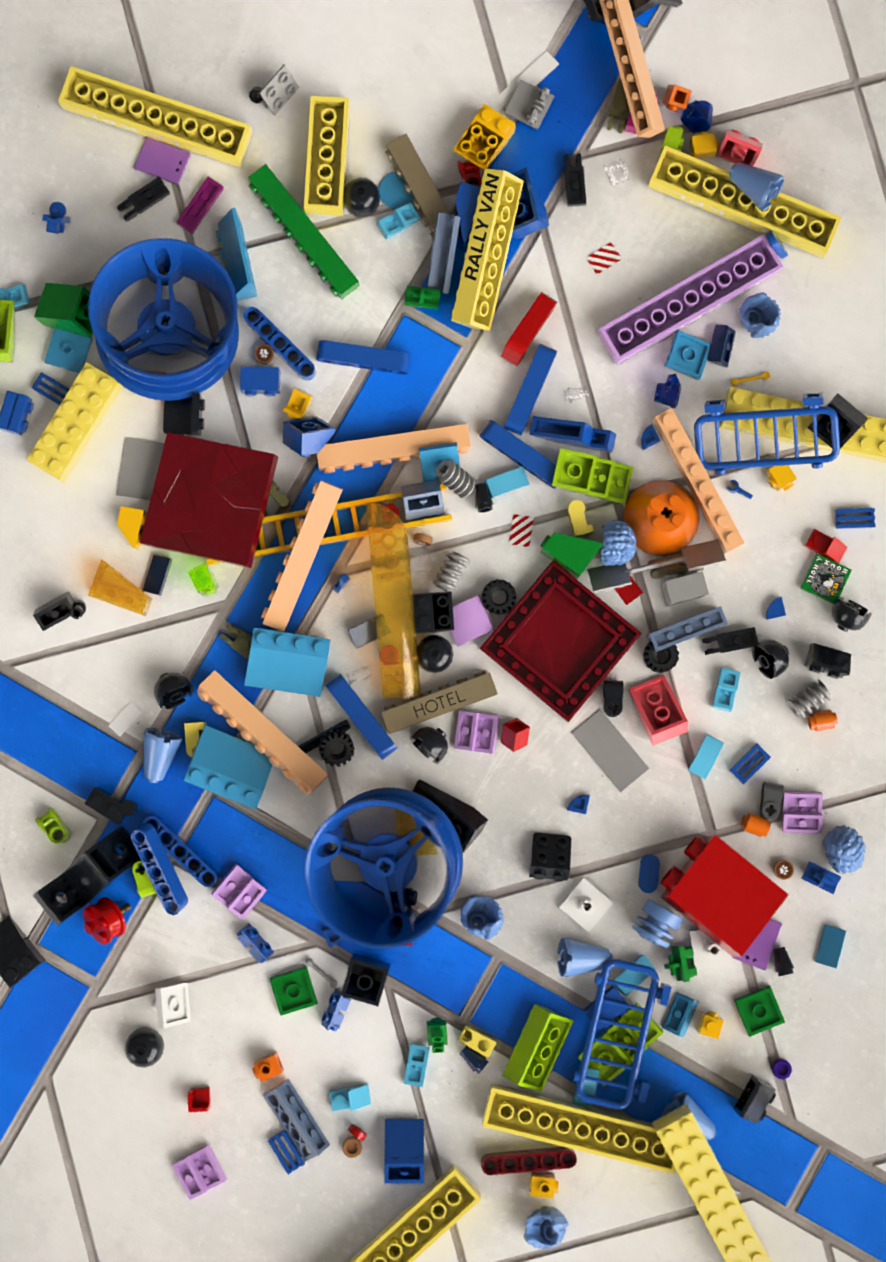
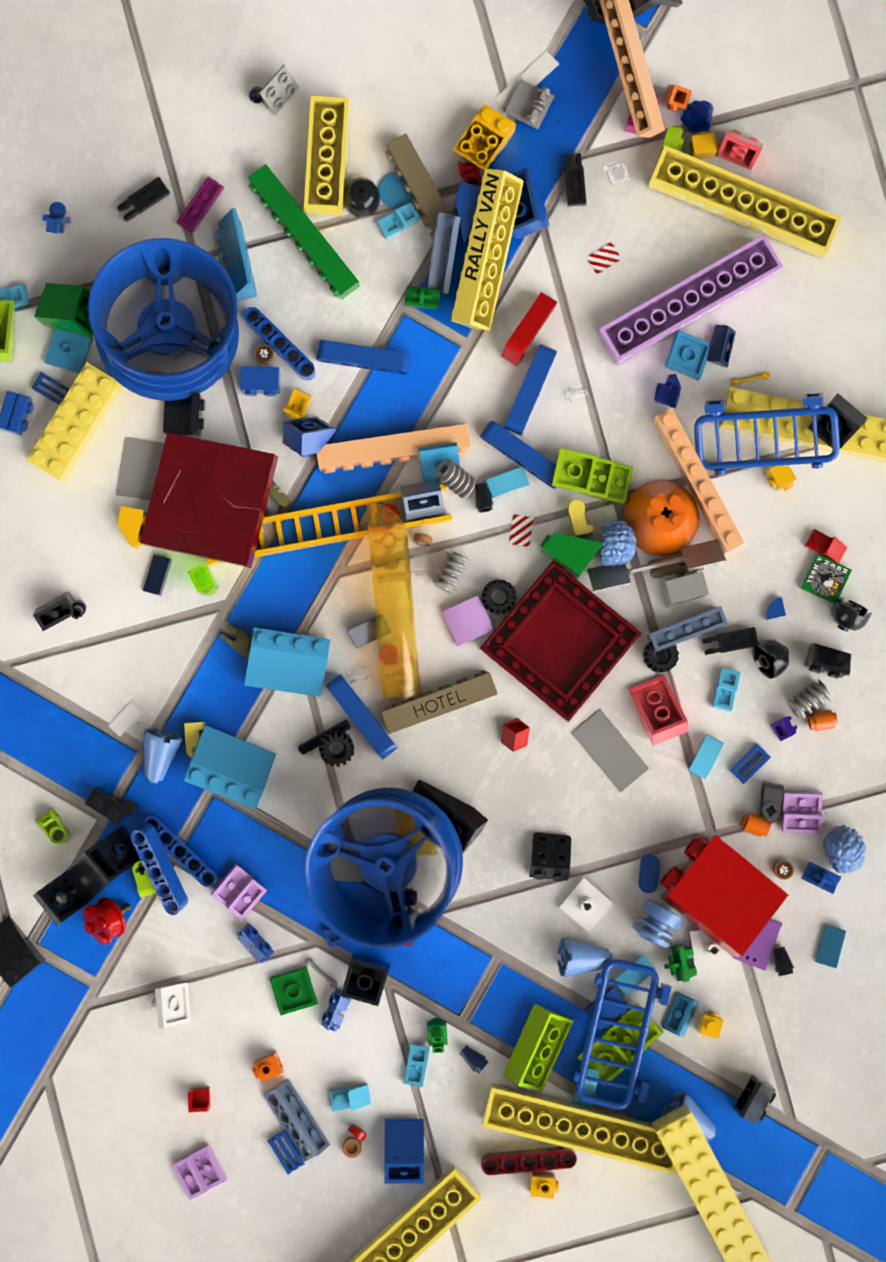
light yellow brick [58,66,252,168] -> none
clear yellow wedge [88,559,152,616] -> none
black cylinder [125,1027,165,1068] -> none
medium lavender container [134,137,191,185] -> none
black cylinder [154,673,194,709] -> none
light nougat brick [196,670,328,795] -> none
light nougat brick [261,480,342,632] -> none
blue tile [333,573,351,593] -> none
black cylinder [410,727,448,765] -> none
black slope [413,591,454,634] -> none
black cylinder [415,635,454,673] -> none
lavender slope [454,710,500,754] -> none
light yellow leg [458,1025,498,1058] -> none
medium blue hair [461,895,504,940] -> none
medium blue hair [524,1206,569,1249] -> none
blue slope [529,416,617,453] -> none
blue tile [567,795,590,814] -> none
black piece [603,680,624,718] -> none
olive hinge [607,78,630,133] -> none
red sticker [614,576,643,605] -> none
blue tile [641,424,660,450] -> none
blue hand [727,480,753,499] -> none
medium blue cone [729,162,784,211] -> none
green tile [734,985,785,1037] -> none
medium blue hair [739,292,781,338] -> none
tile [765,230,788,259] -> none
dark purple tile [771,1058,792,1079] -> none
blue tile [835,508,876,529] -> none
none -> dark purple tile [770,716,797,741]

